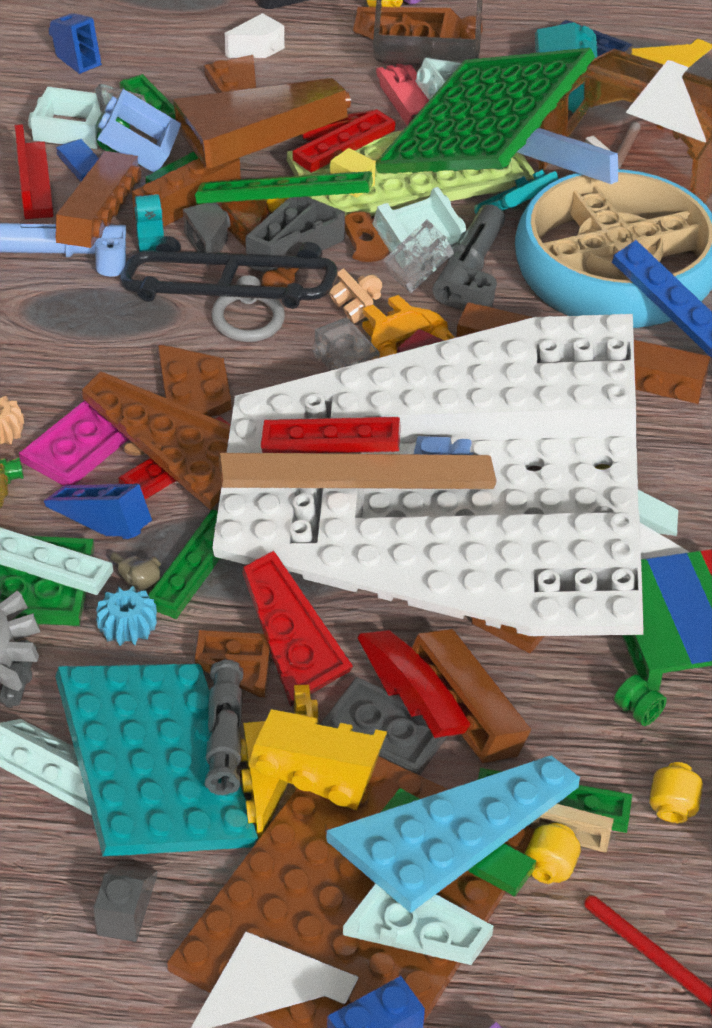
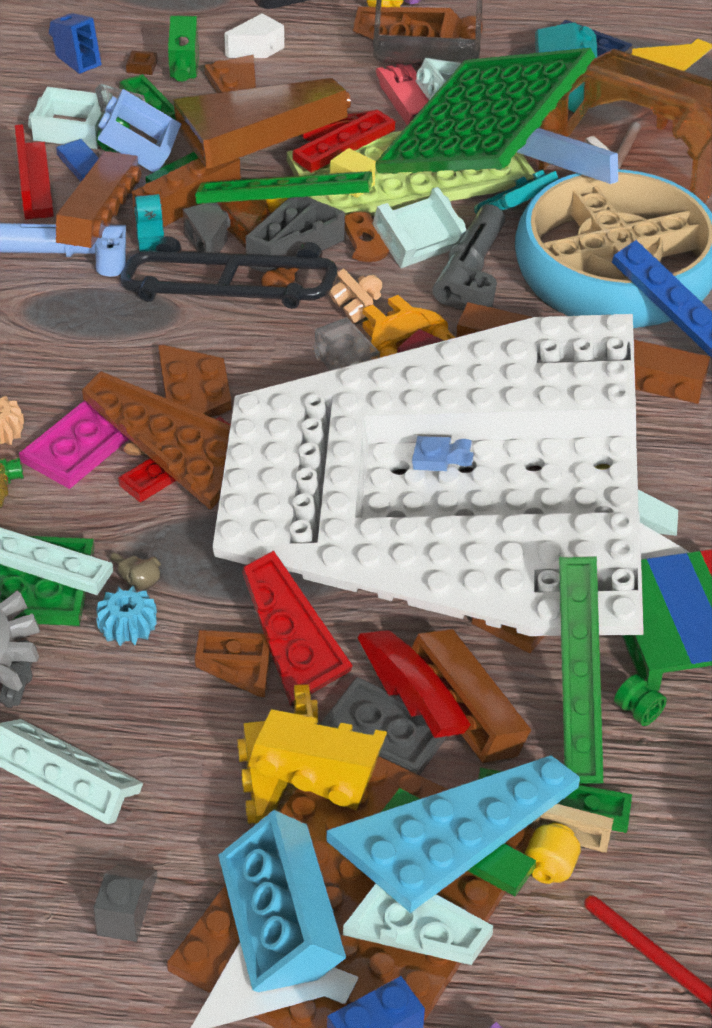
blue slope [44,484,152,539] -> none
teal plate [55,664,258,857] -> none
green tile [148,509,221,619] -> none
dark grey piece [205,660,244,795] -> none
light grey piece [211,275,285,342] -> none
medium nougat tile [218,453,497,489] -> none
red plate [261,417,401,453] -> none
clear brick [383,219,454,294] -> none
white sticker [626,60,706,142] -> none
yellow head [649,762,703,823] -> none
none -> reddish brown tile [126,50,158,75]
none -> green torso [168,16,199,82]
none -> medium azure slope [218,810,346,992]
none -> green tile [559,556,604,784]

